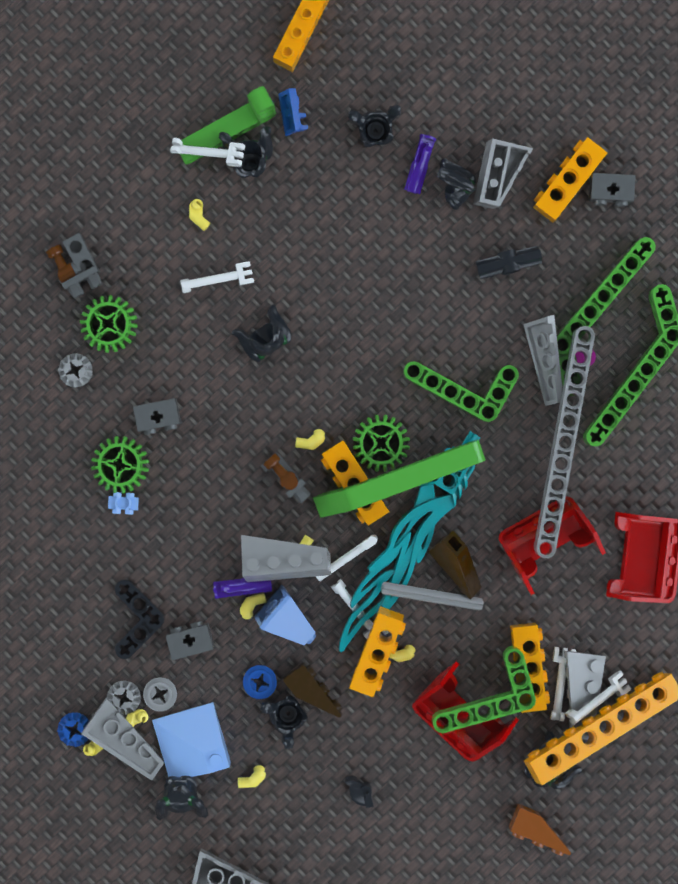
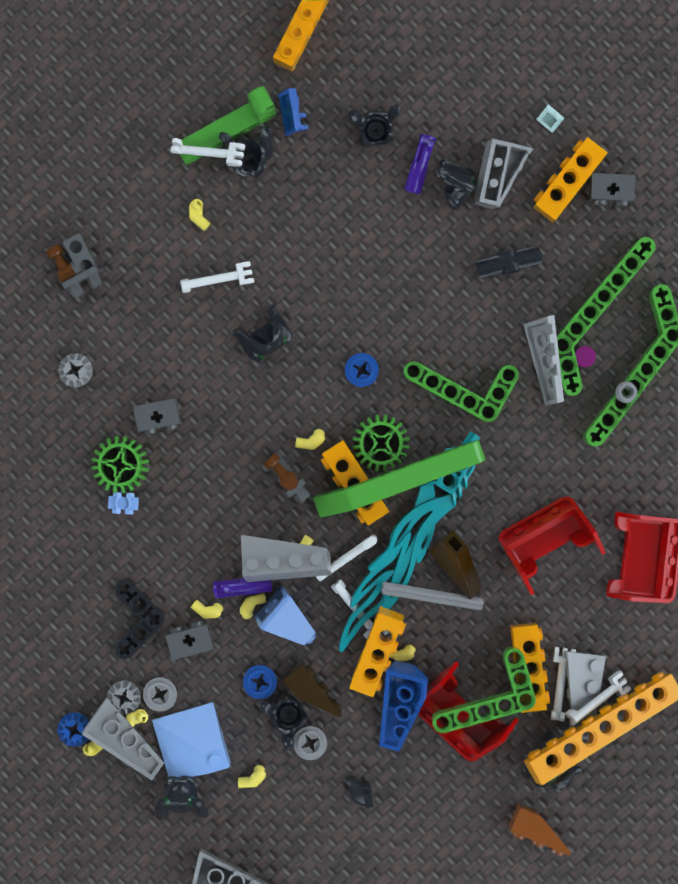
bright green gear [80,295,138,353] -> none
light grey beam [534,326,595,558] -> none
none -> light yellow arm [190,600,223,619]
none -> light grey gear [294,725,327,760]
none -> blue gear [345,353,379,387]
none -> blue wedge [379,660,428,751]
none -> light aqua slope [536,105,564,133]
none -> light grey plate [615,382,637,403]

